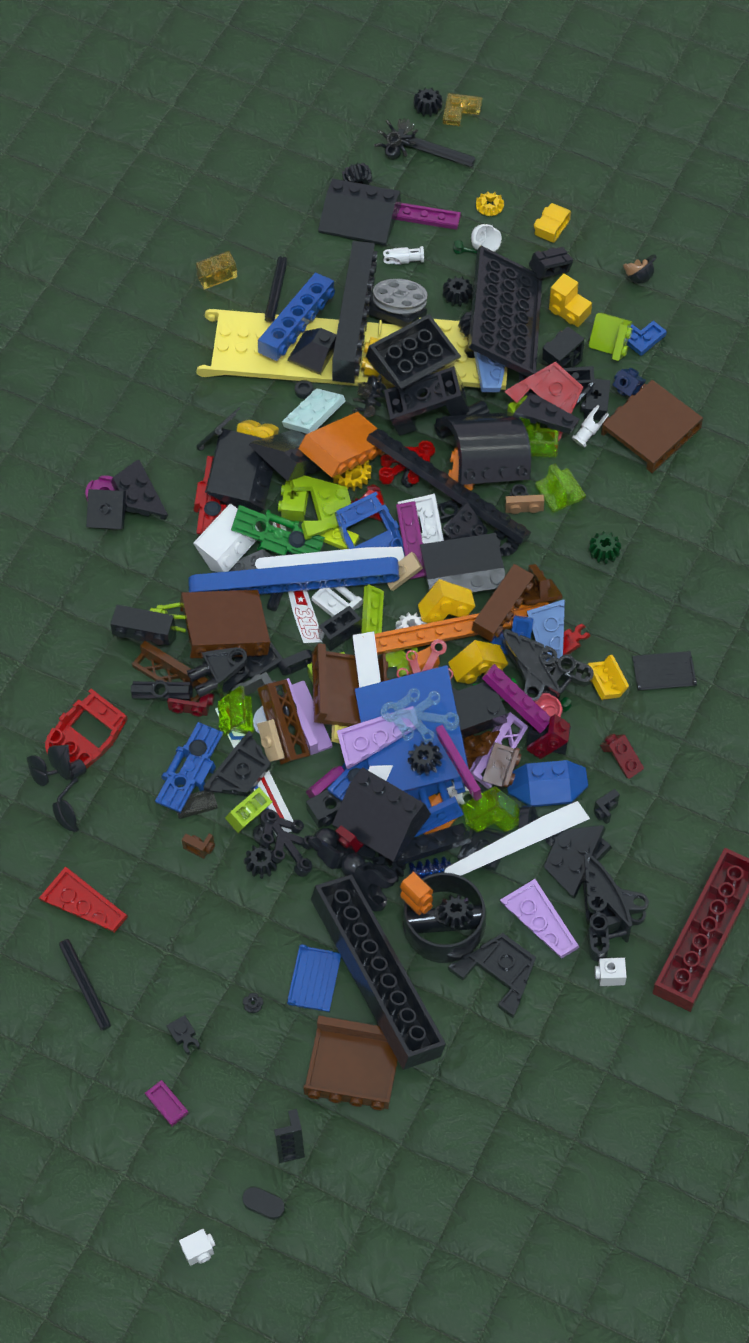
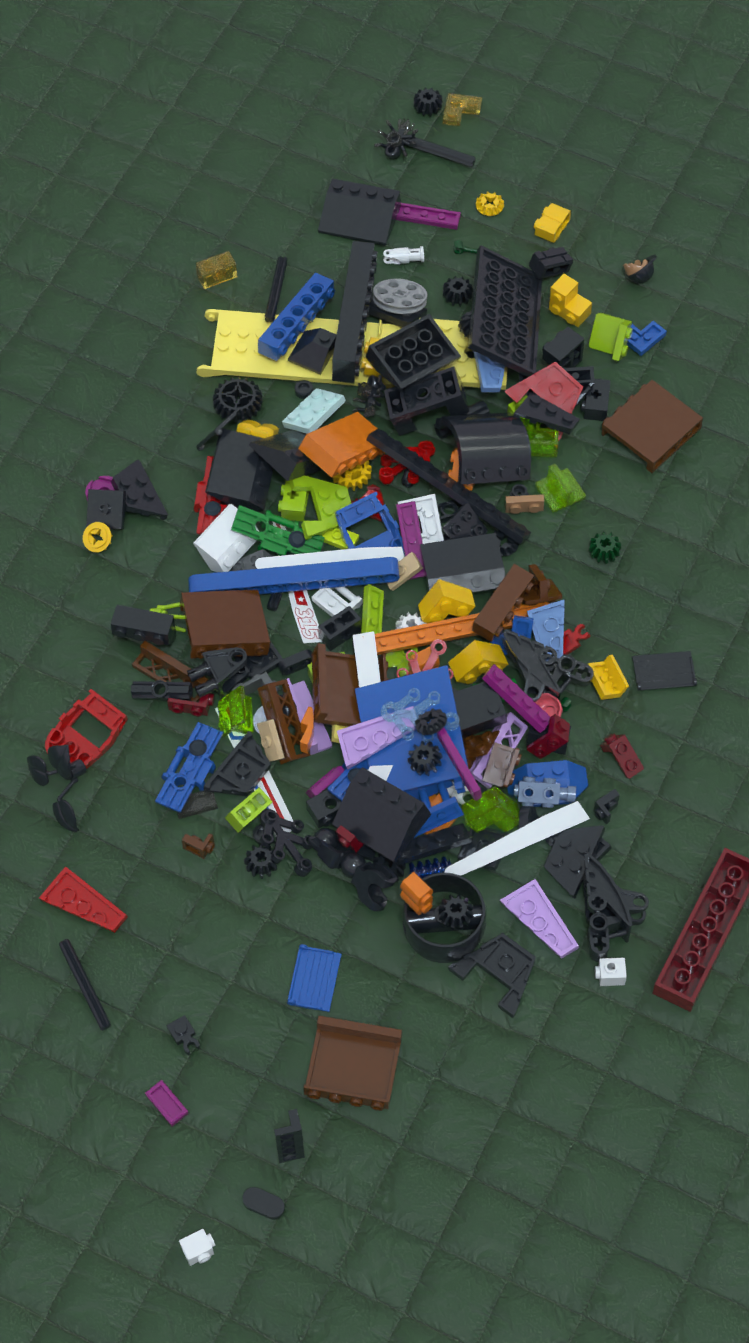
black plate [243,993,263,1014] -> none
black brick [311,874,446,1070] -> none
black gear [342,162,372,185] -> none
white hair [471,224,502,252] -> none
white piece [572,405,609,448] -> none
dark blue brick [613,368,646,397] -> none
none -> yellow gear [83,522,113,553]
none -> black gear [213,376,263,423]
none -> orange slope [300,706,314,754]
none -> black gear [415,708,447,735]
none -> sand blue brick [514,776,576,808]

